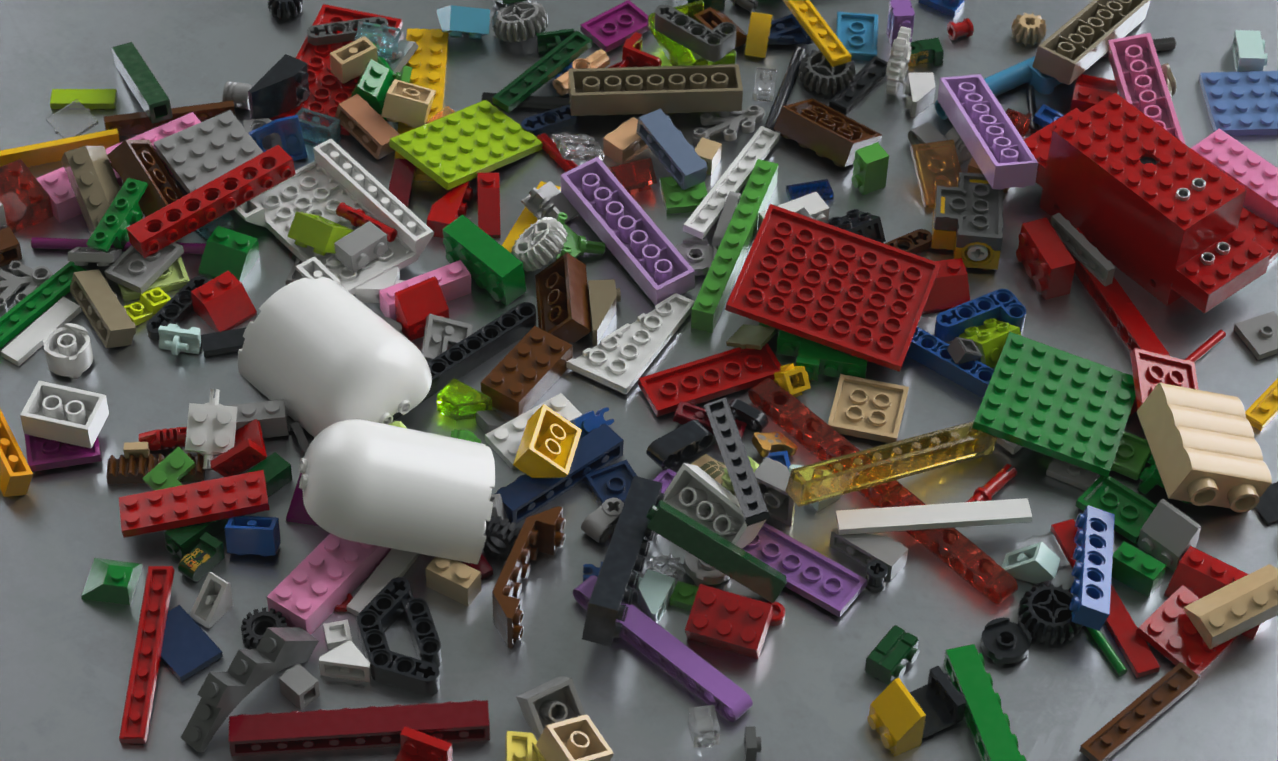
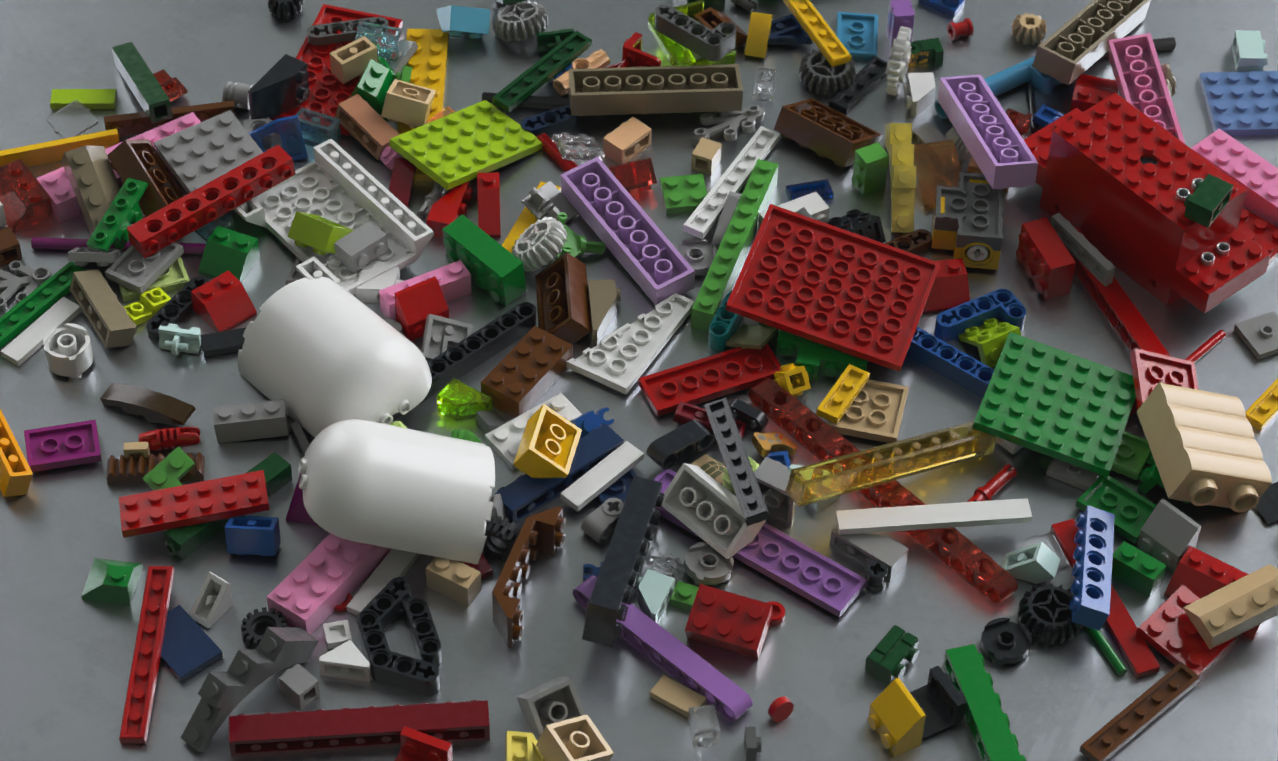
white brick [20,381,109,448] -> none
dark green leg [178,532,225,582] -> none
white plate [185,389,238,470] -> none
red bracket [210,419,267,477] -> none
red pin [336,202,398,243] -> none
magenta plate [580,0,655,53] -> none
sand blue brick [636,109,708,190] -> none
dark green brick [646,500,787,603] -> none
black axle [764,46,806,131] -> none
dark grey slope [947,337,982,364] -> none
none -> dark brown slope [100,383,196,425]
none -> clear red slope [153,69,188,102]
none -> bright pink plate [379,146,403,170]
none -> light grey pin [417,183,448,222]
none -> white tile [560,441,644,511]
none -> tan tile [650,675,706,720]
none -> teal beam [708,291,743,352]
none -> red tile [768,696,794,722]
none -> yellow plate [816,364,870,424]
none -> light yellow arch [885,123,916,233]
none -> dark green brick [1184,174,1234,228]

